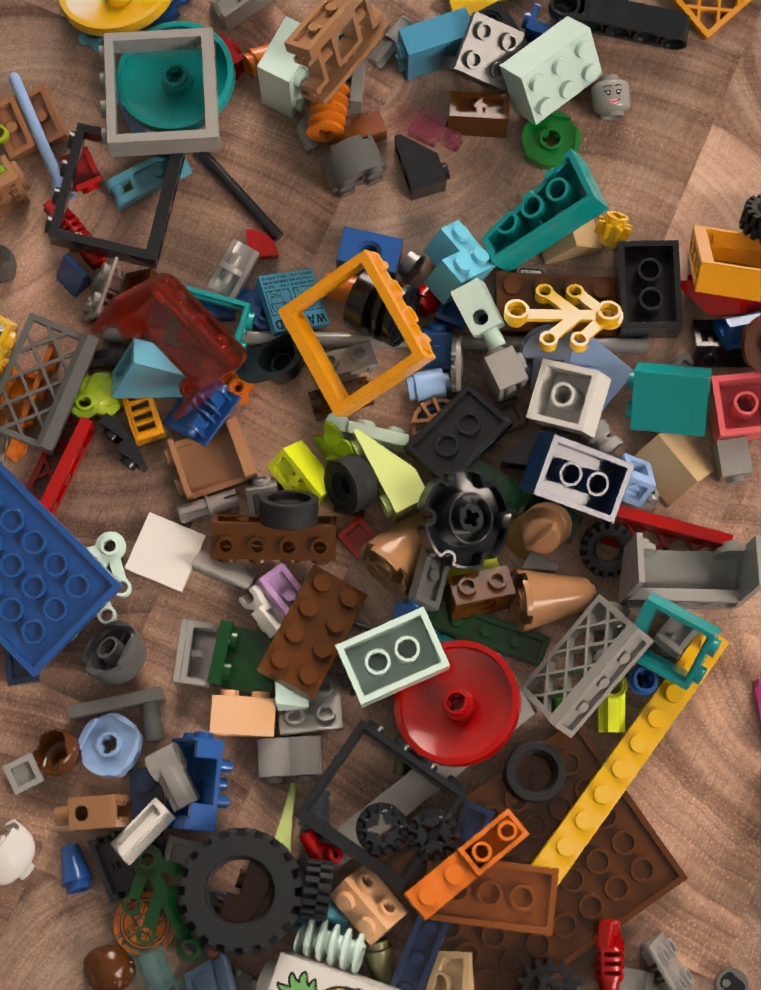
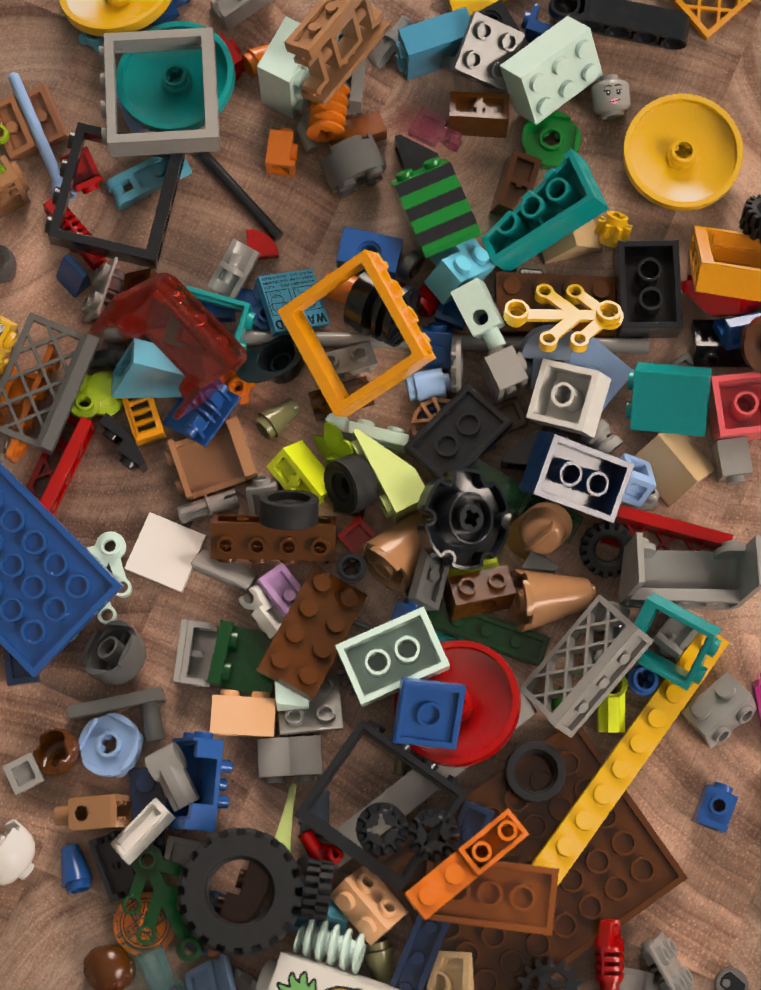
none -> olive cone [254,397,301,440]
none -> orange brick [265,128,299,177]
none -> black cone [336,552,367,583]
none -> slope [390,157,482,258]
none -> blue tile [391,677,466,750]
none -> reddish brown hinge [489,149,542,216]
none -> yellow dish [623,94,744,211]
none -> light grey bracket [680,672,757,749]
none -> blue brick [691,781,738,833]

